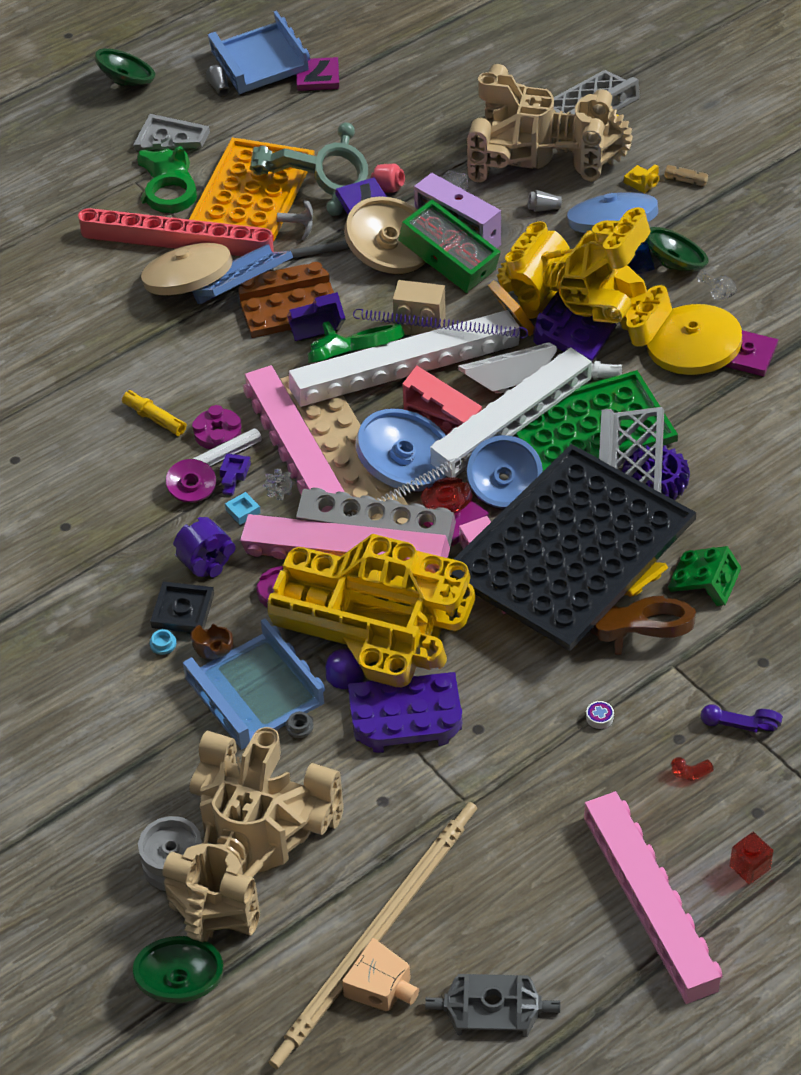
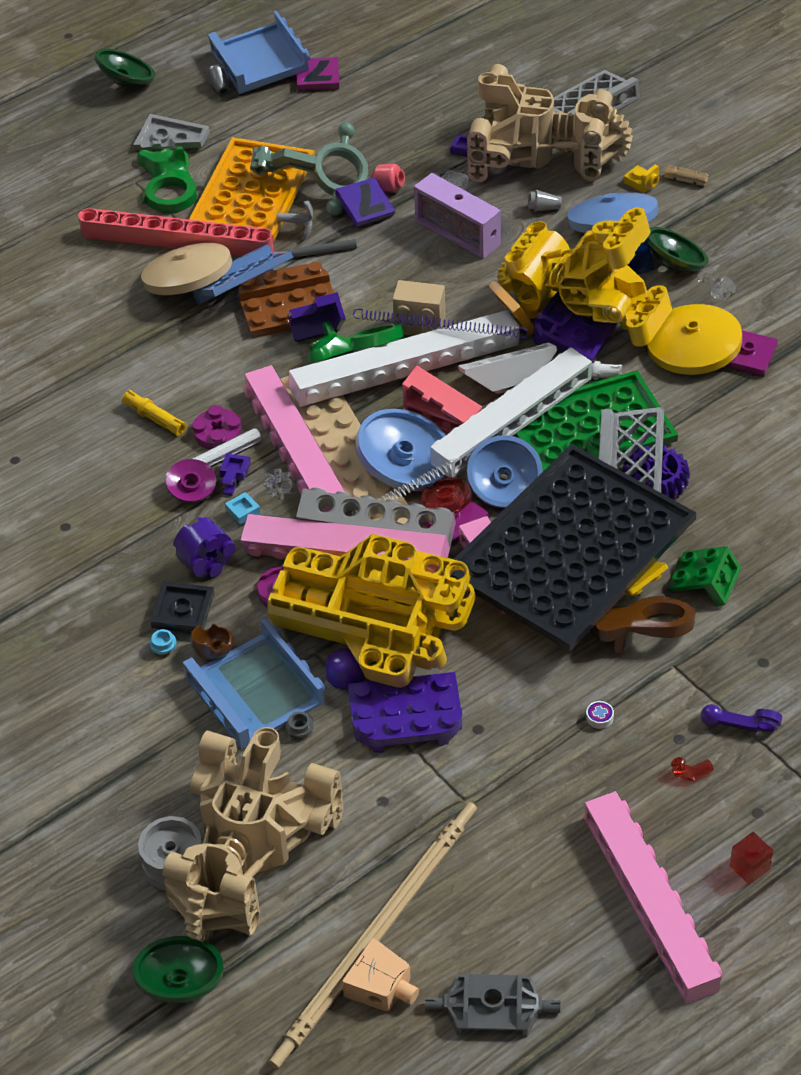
tan dish [344,197,426,274] -> none
green brick [398,199,501,293] -> none
none -> dark purple tile [450,134,468,157]

